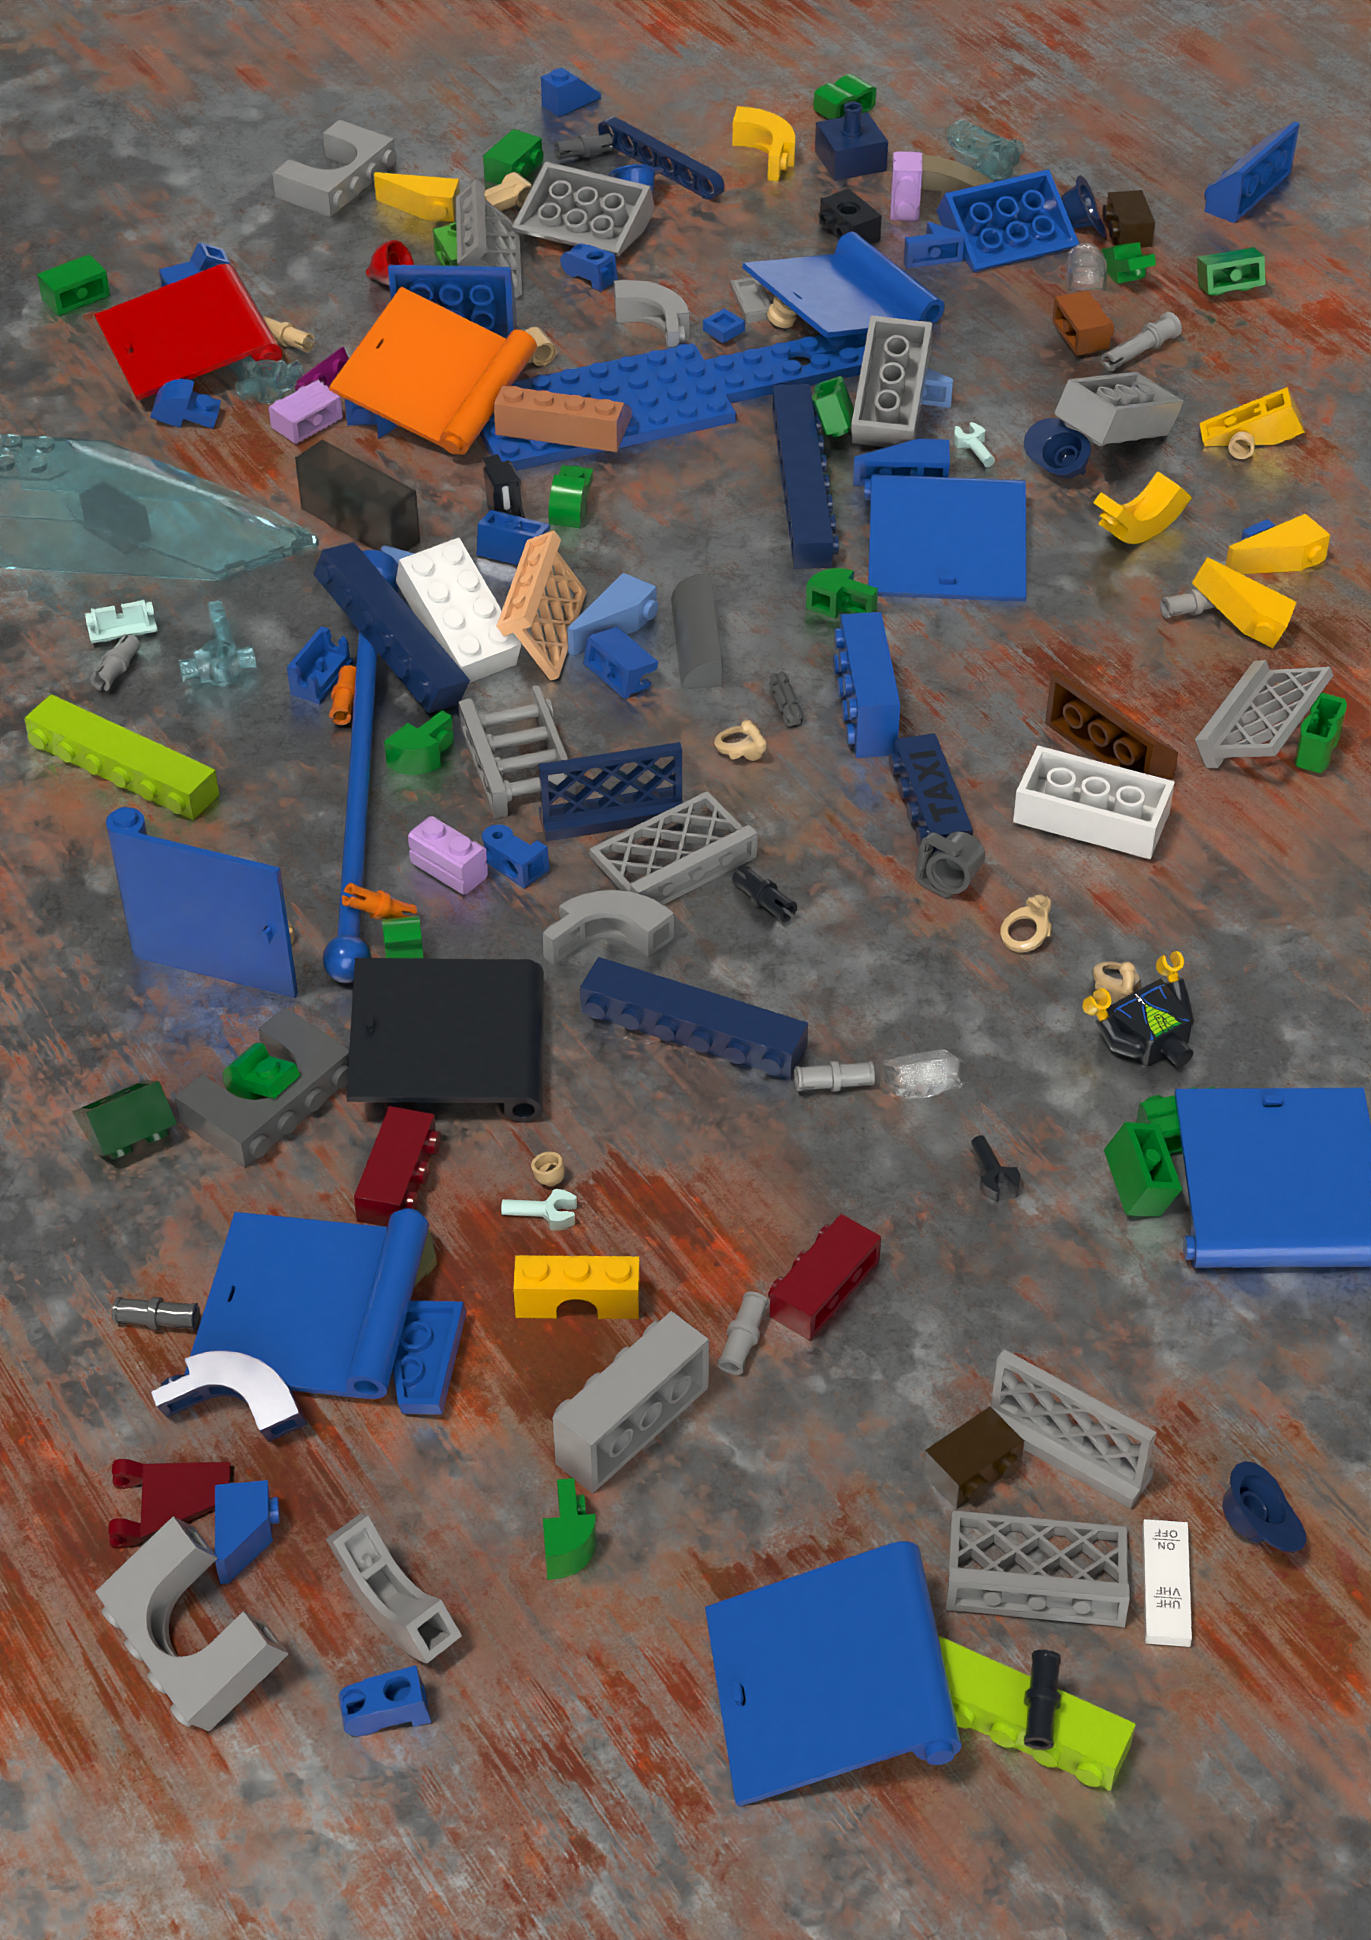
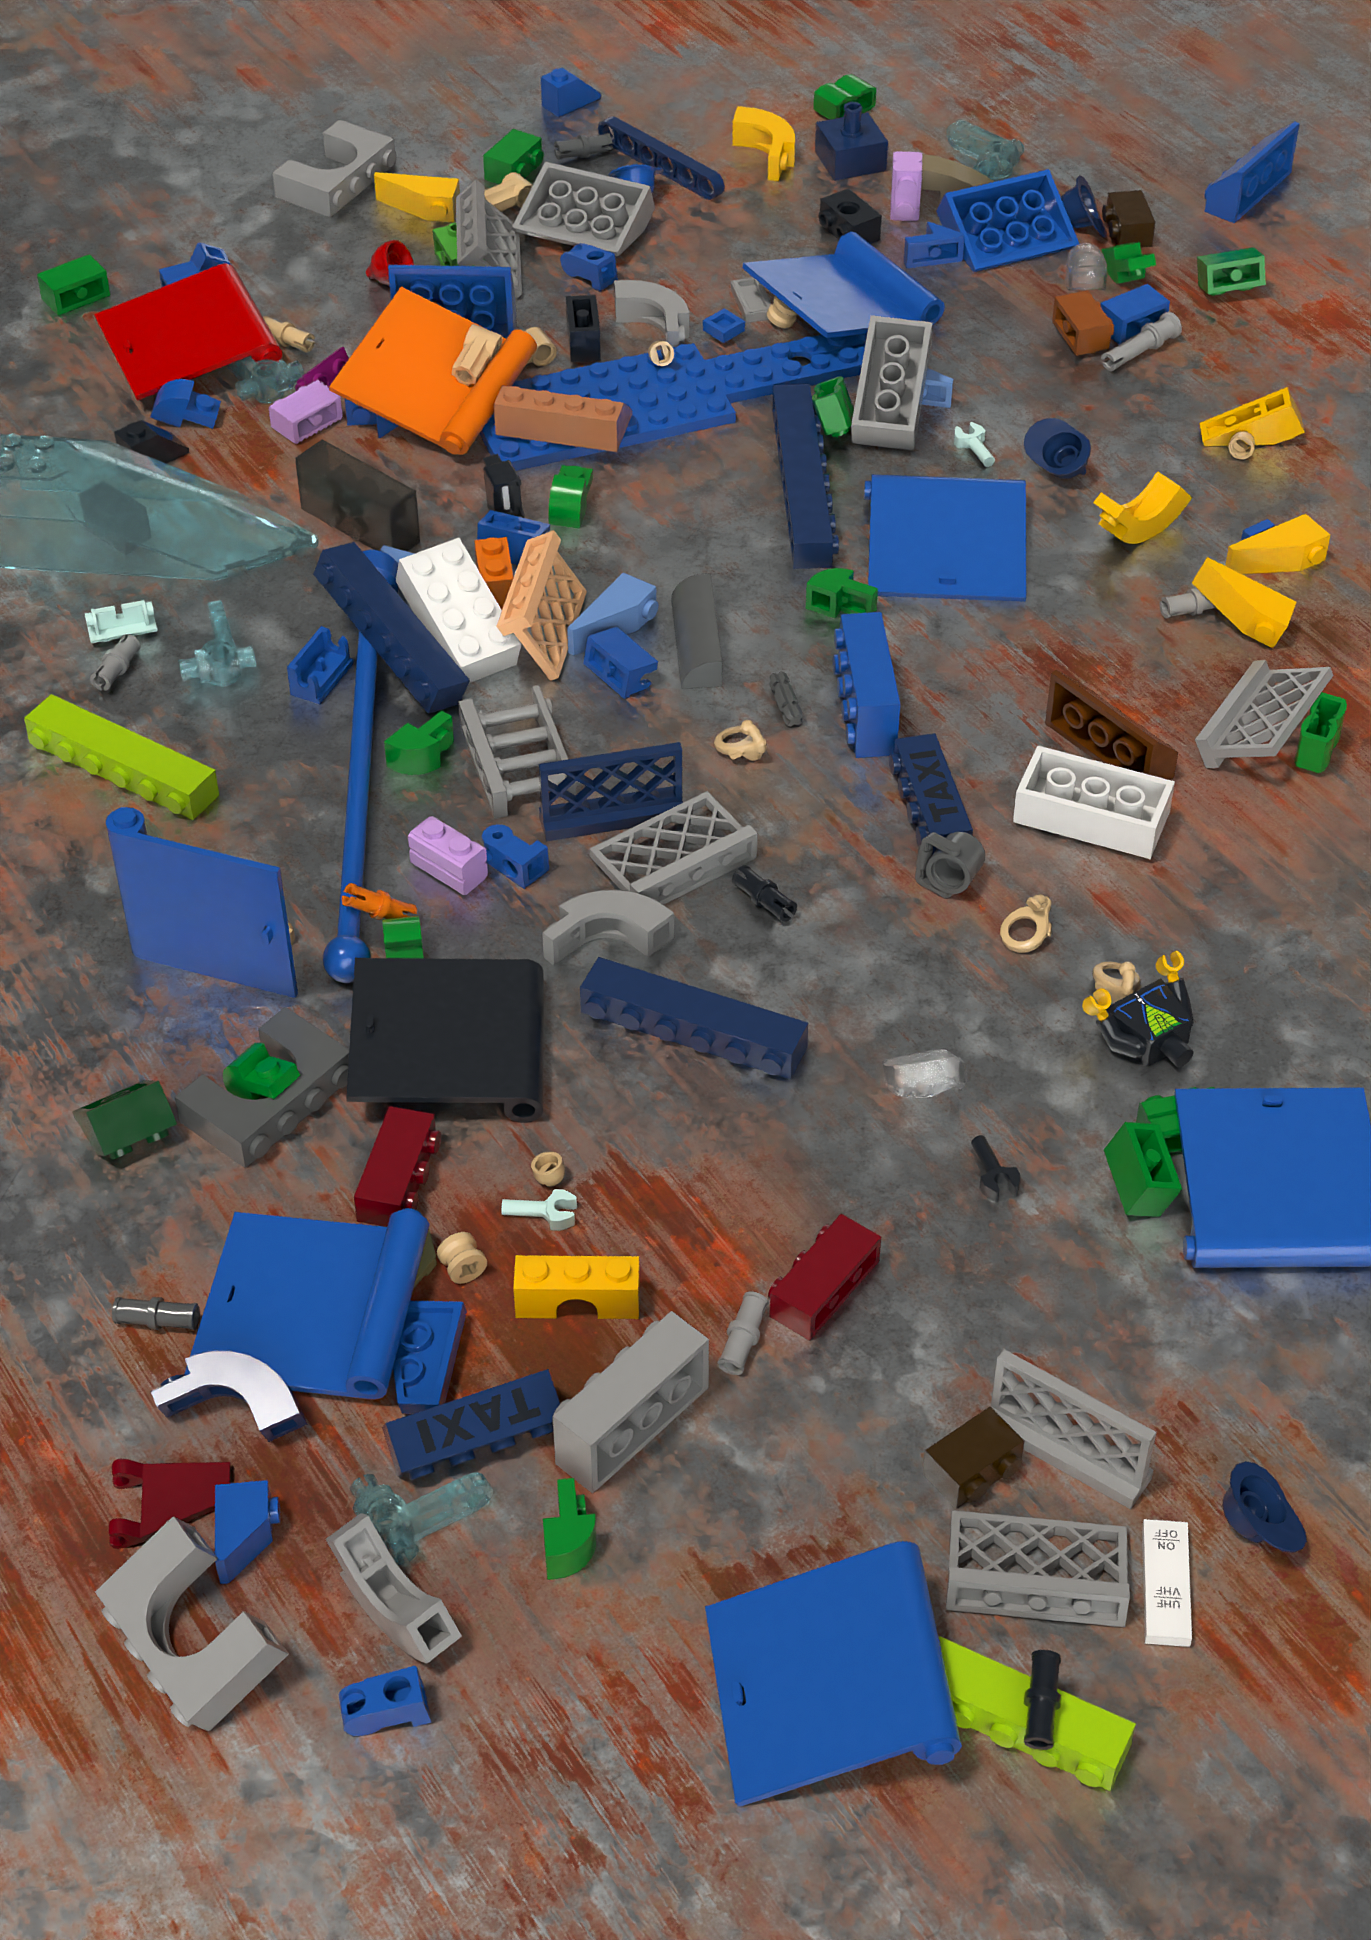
orange pin [329,665,356,725] -> none
light grey pin [794,1061,875,1092] -> none
blue slope [853,439,950,486] -> none
light grey brick [1054,372,1184,446] -> none
none -> black slope [114,420,189,477]
none -> clear light blue piece [350,1472,493,1565]
none -> dark blue brick [382,1369,560,1480]
none -> tan wheel [437,1232,487,1284]
none -> tan piece [452,324,503,386]
none -> orange brick [474,537,514,610]
none -> black brick [566,295,601,363]
none -> tan hinge [648,340,674,366]
none -> blue brick [1100,284,1170,345]

